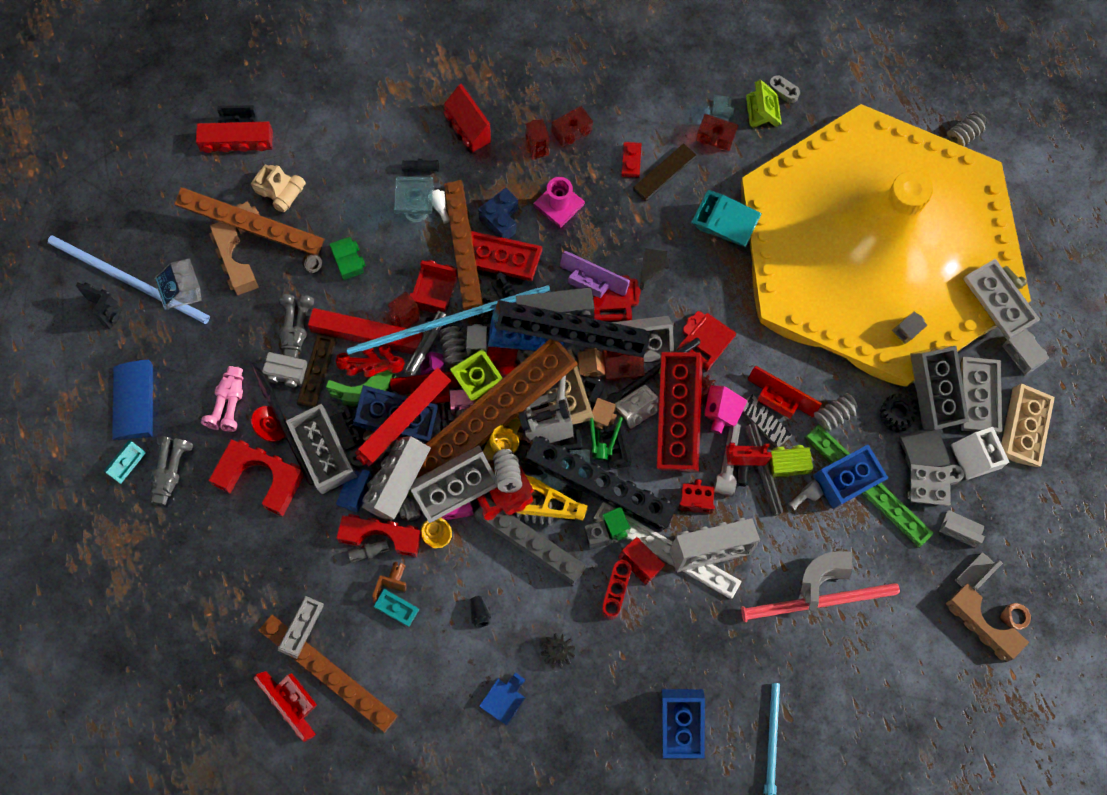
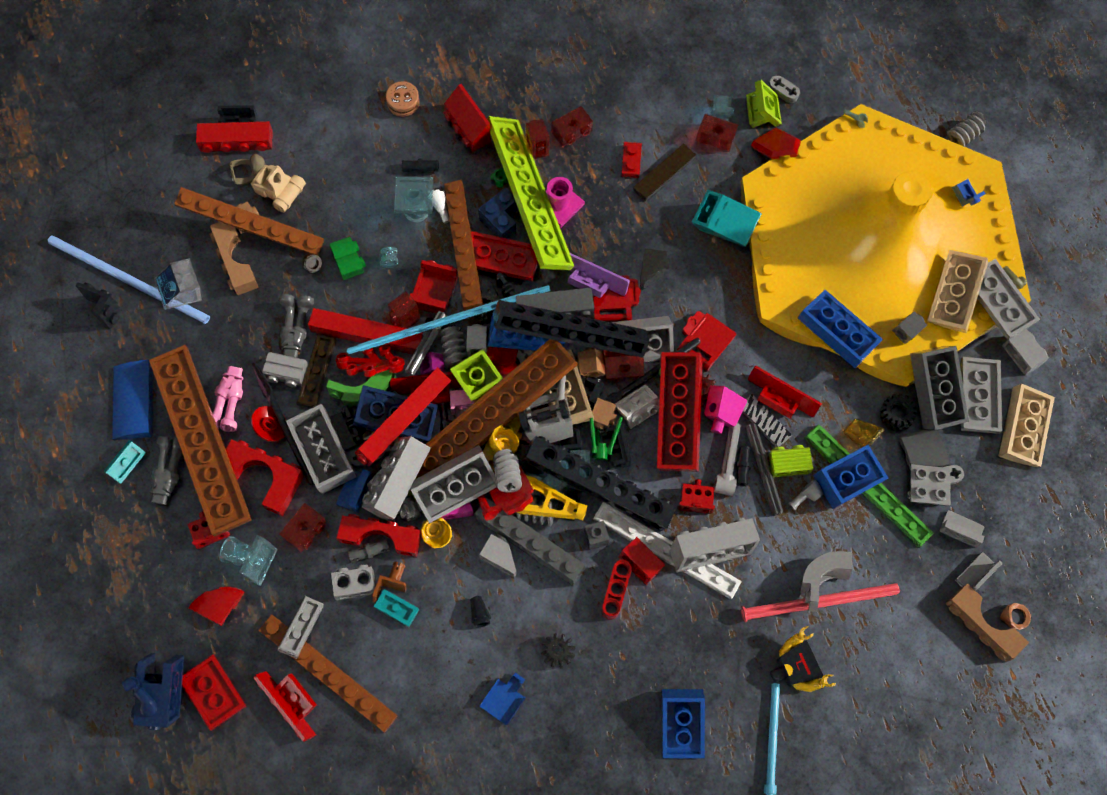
green brick [602,507,631,541] -> none
red hinge [726,443,772,466] -> none
light grey piece [814,393,858,432] -> none
white slope [951,427,1009,480] -> none
none -> dark blue torso [122,653,184,730]
none -> dark orange plate [149,345,252,537]
none -> red tile [182,655,247,731]
none -> red piece [187,512,230,549]
none -> red brick [188,587,245,626]
none -> clear light blue plant [219,535,278,586]
none -> dark tan piece [229,154,264,185]
none -> clear red brick [279,503,326,552]
none -> light grey brick [331,565,376,600]
none -> clear light blue wheel [380,246,399,268]
none -> nougat head [386,81,419,117]
none -> light grey slope [479,534,516,578]
none -> lime plate [487,116,574,270]
none -> green plate [490,168,509,188]
none -> red tile [751,128,801,159]
none -> torso [770,626,836,692]
none -> blue slope [798,290,883,368]
none -> clear yellow slope [843,419,884,448]
none -> sand green hand [844,109,868,128]
none -> tan slope [928,250,988,333]
none -> blue bracket [952,179,985,207]

